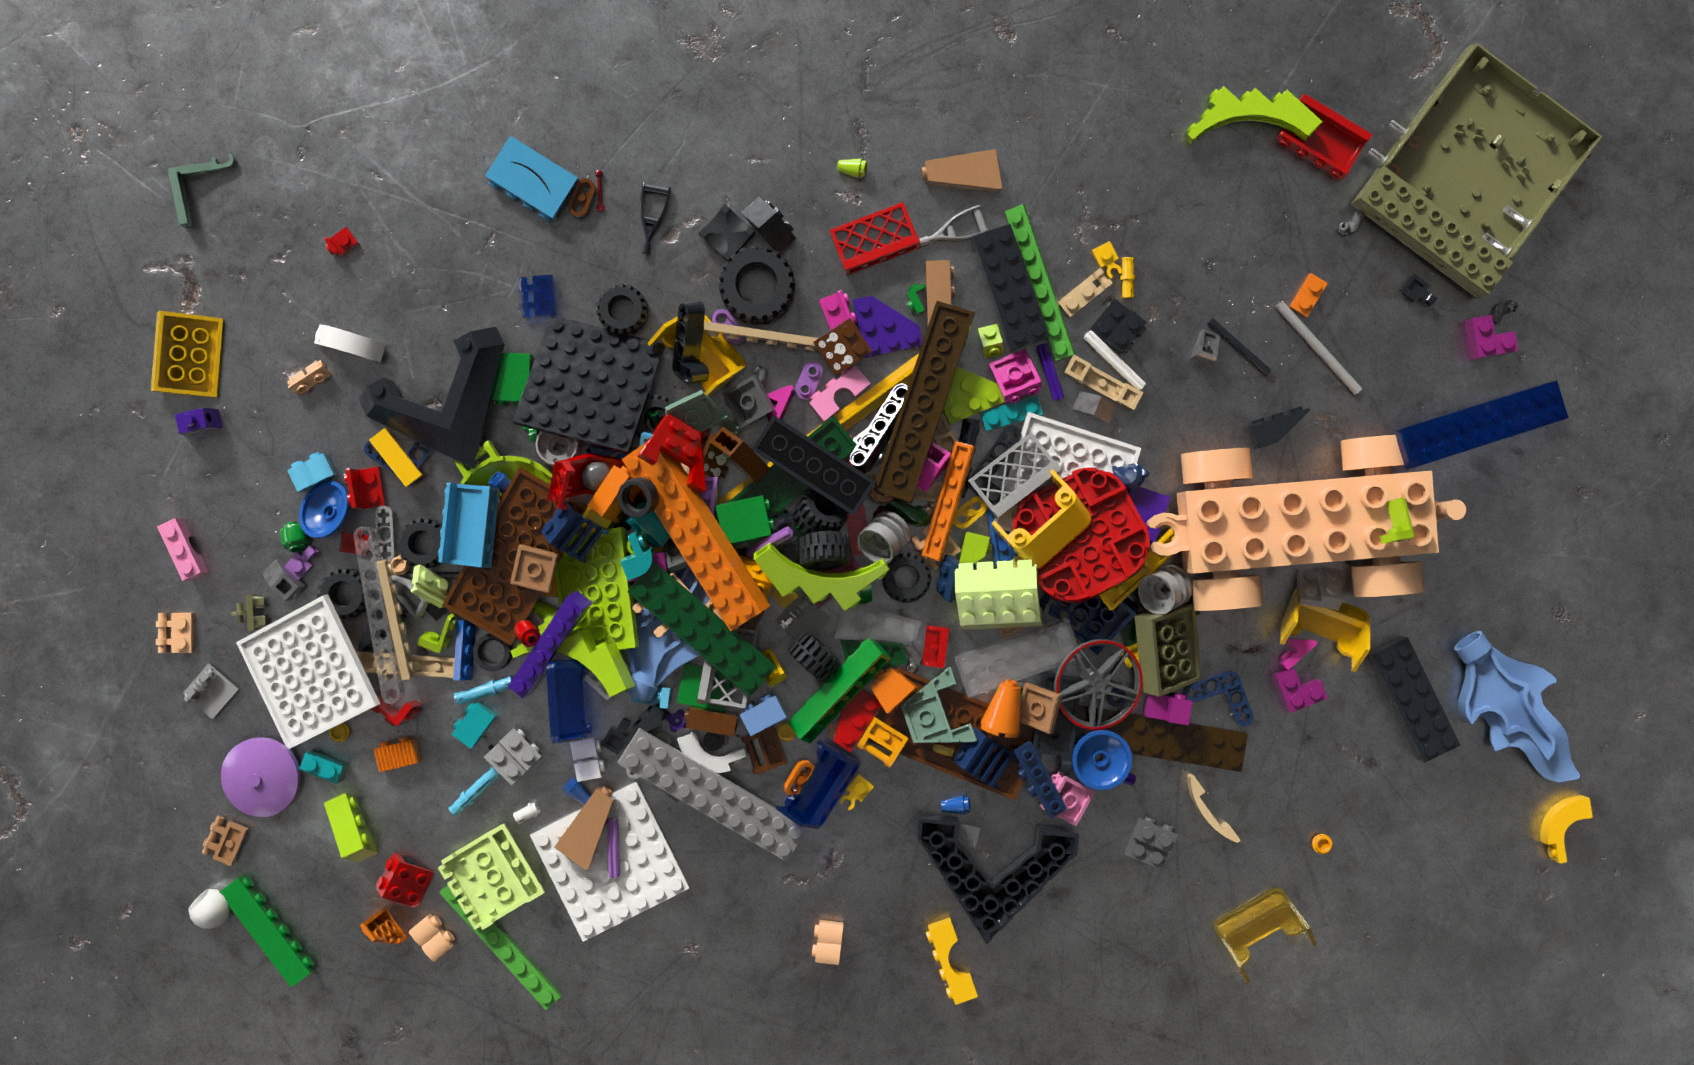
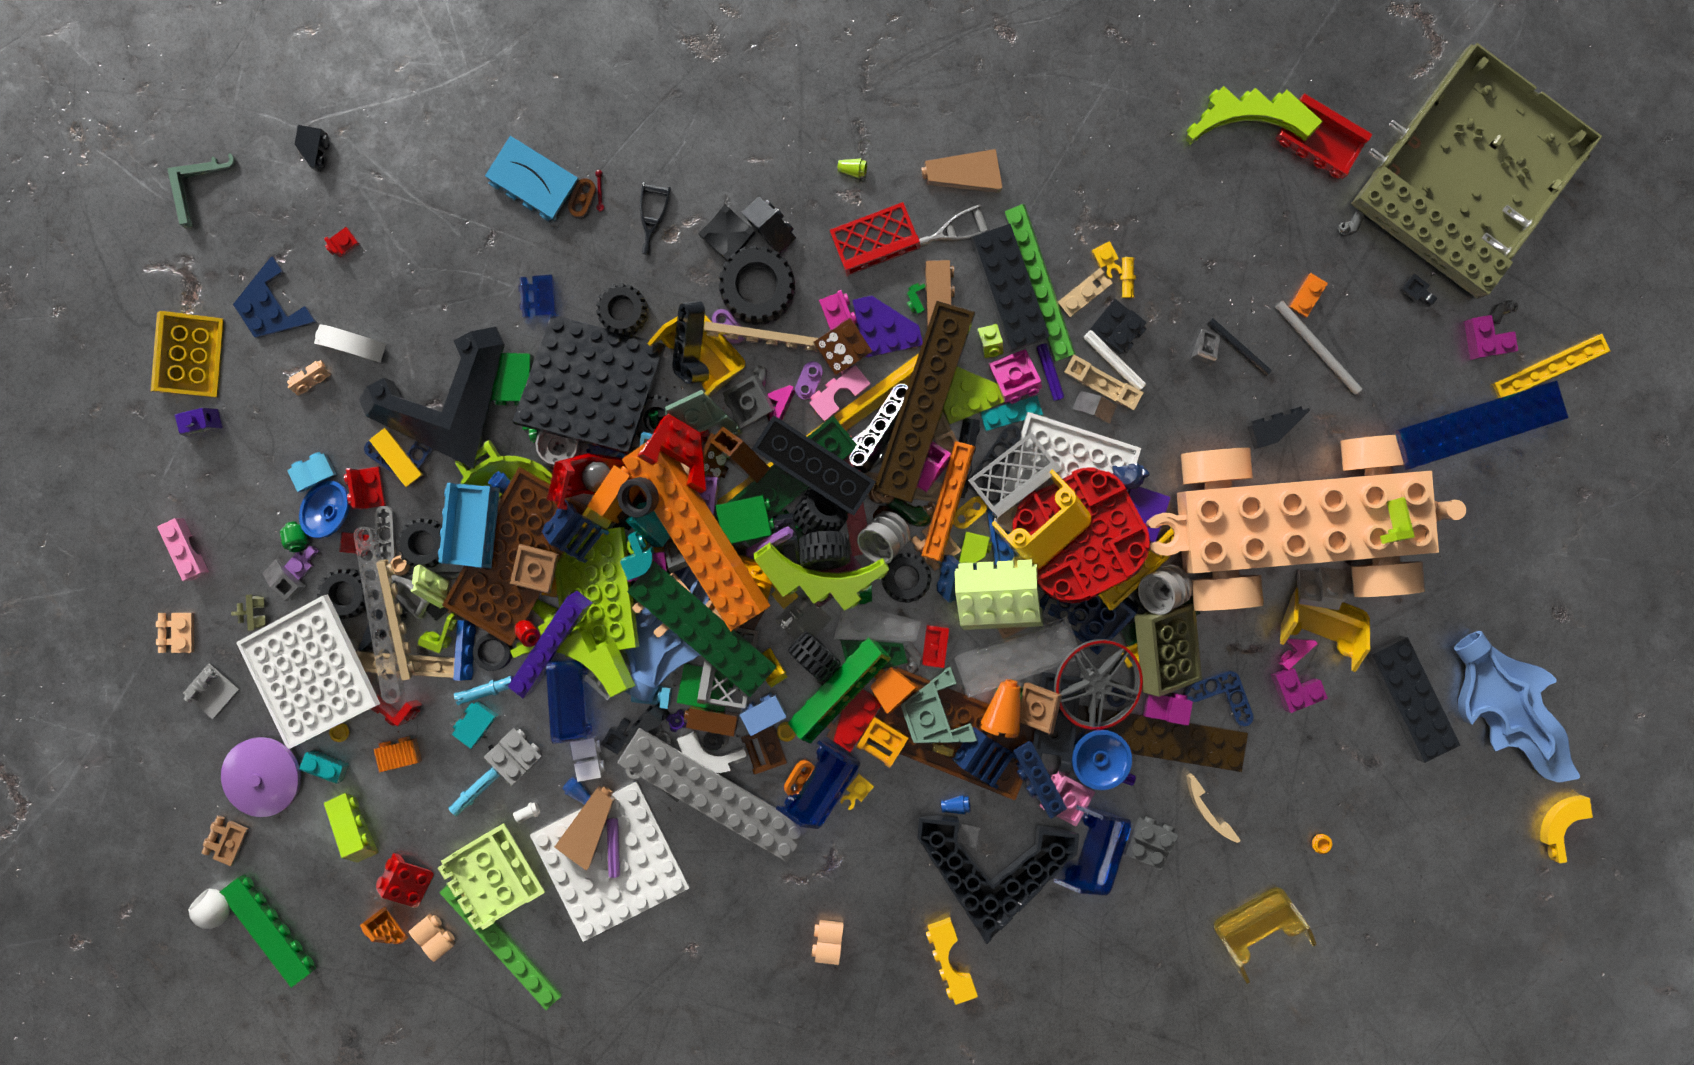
none -> dark blue wing [233,256,317,338]
none -> black slope [294,125,329,172]
none -> clear blue windscreen [1054,805,1131,896]
none -> yellow tile [1492,334,1611,402]

